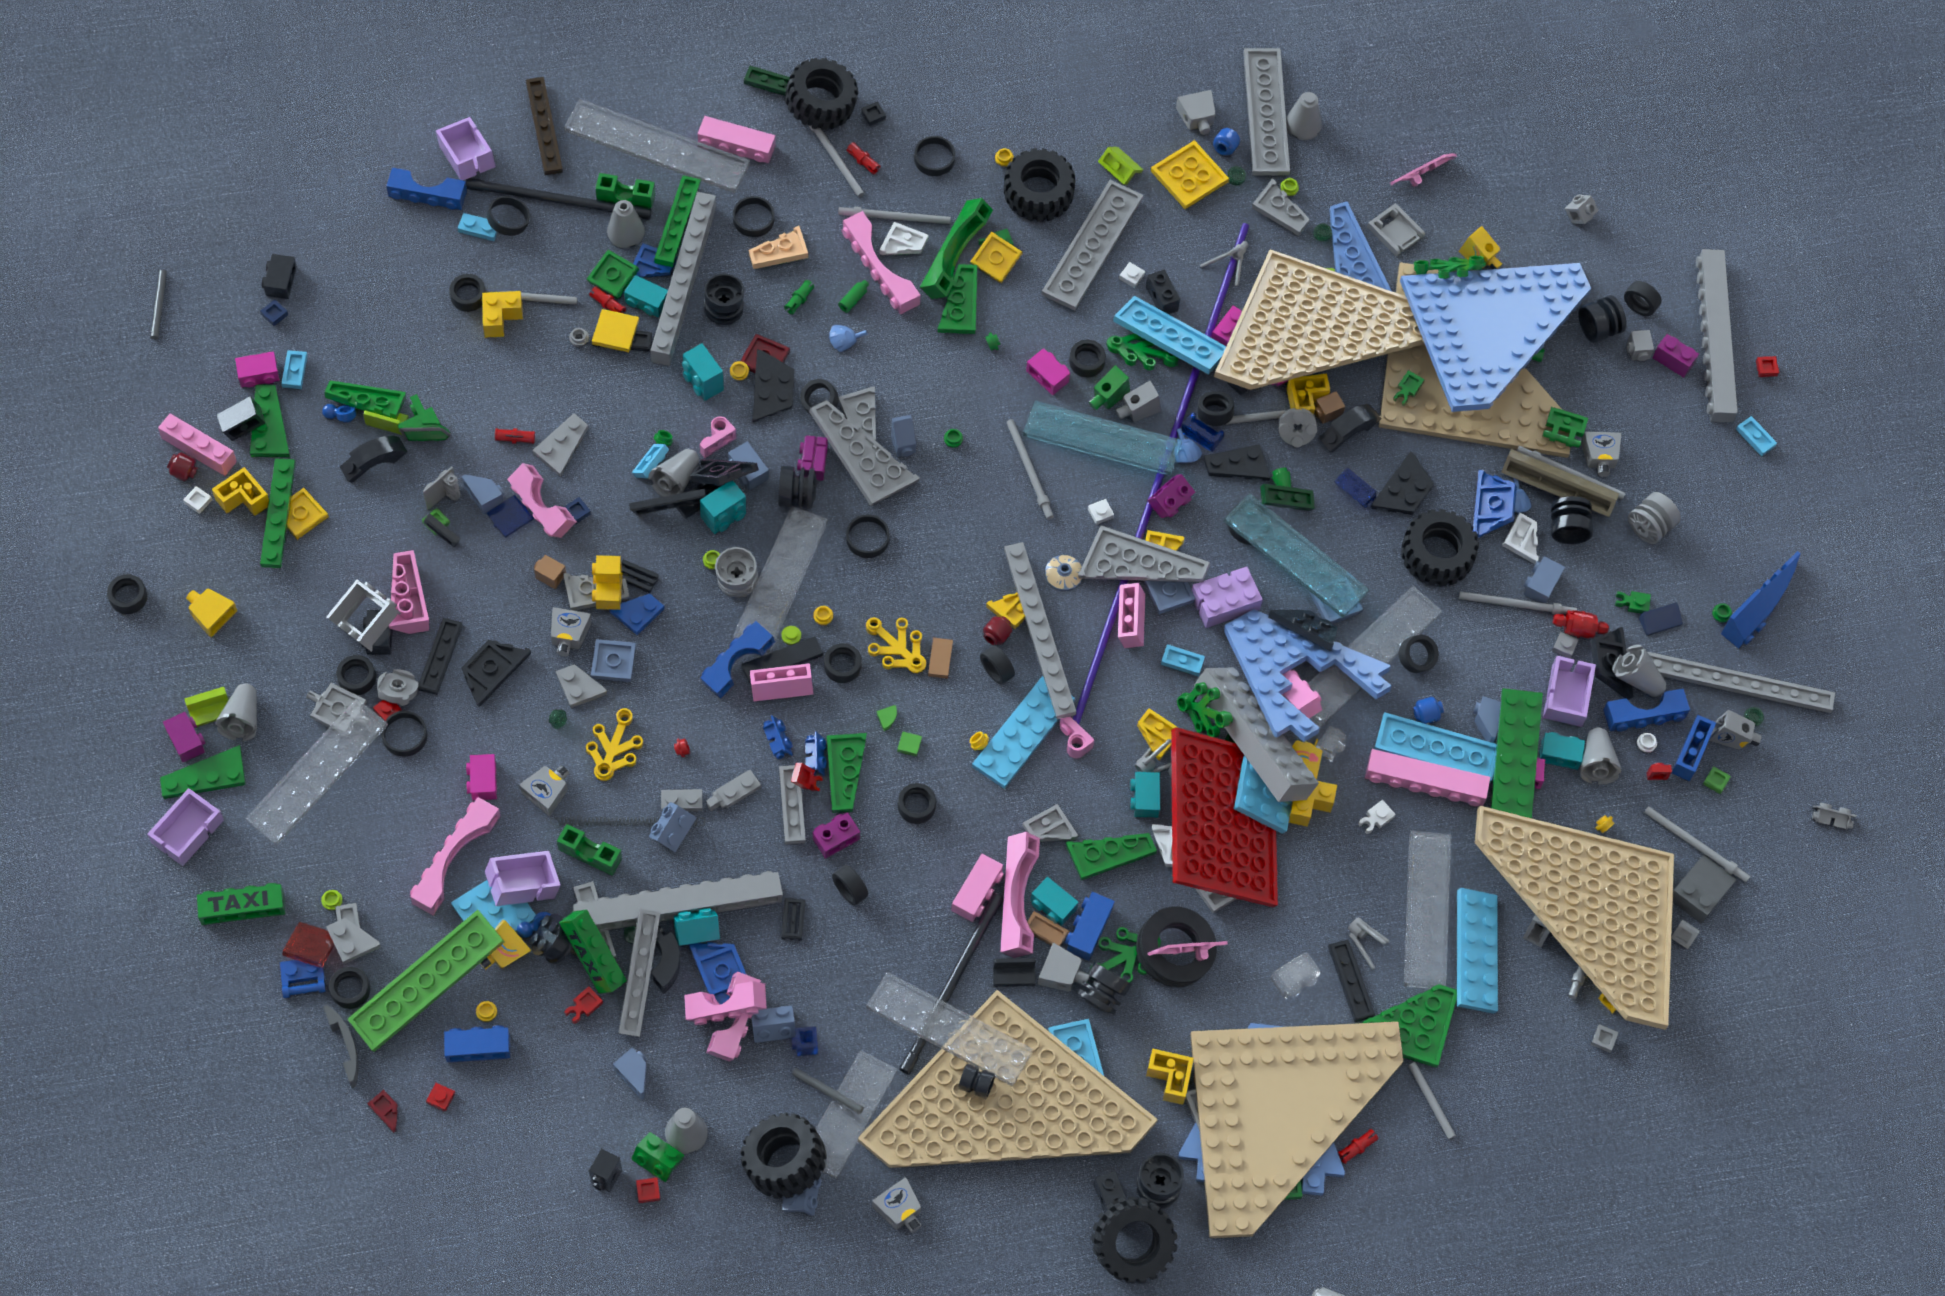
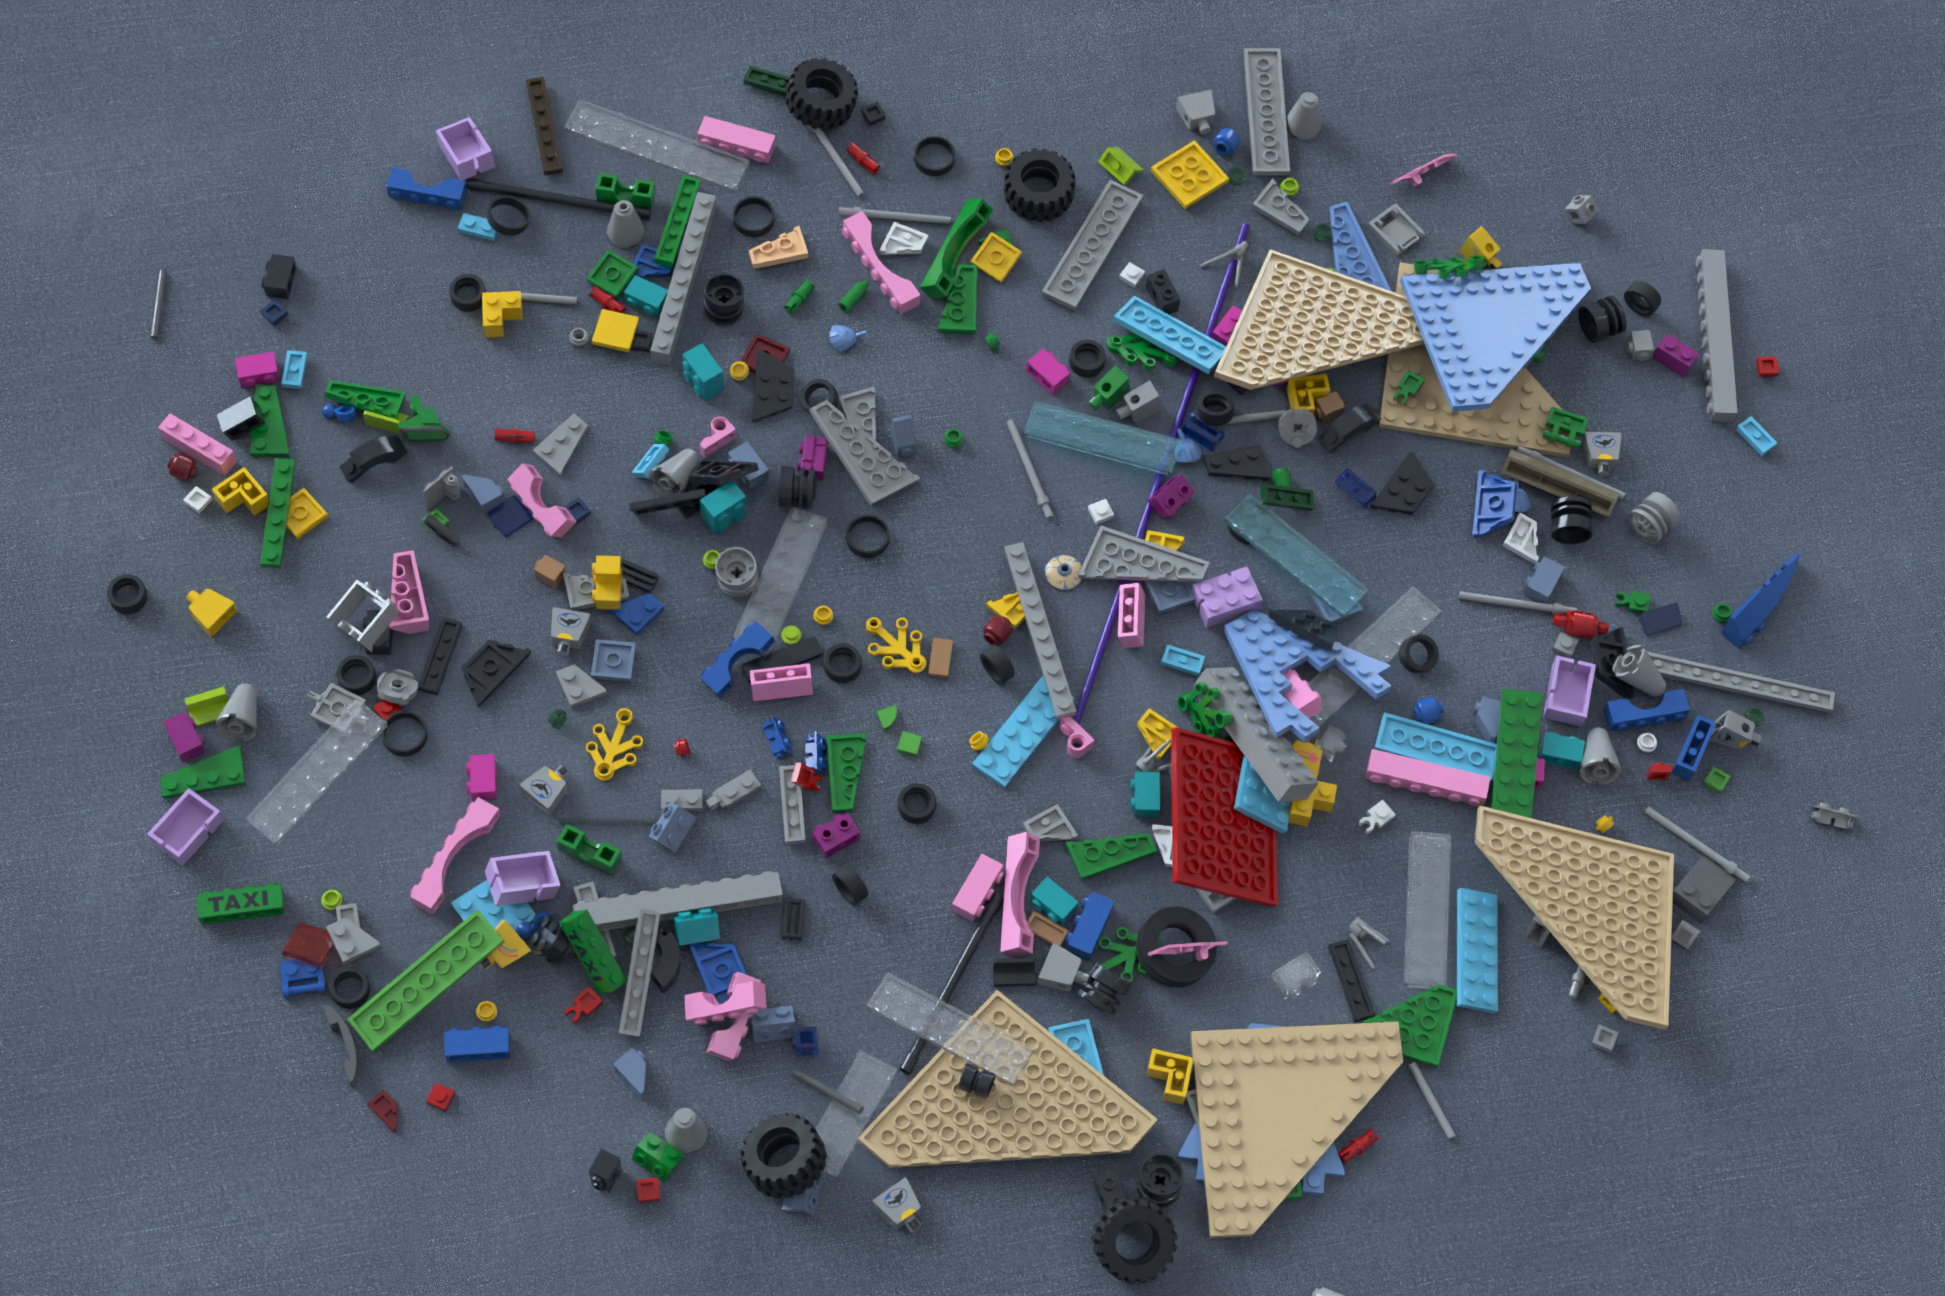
black tyre [1401,509,1479,587] -> none

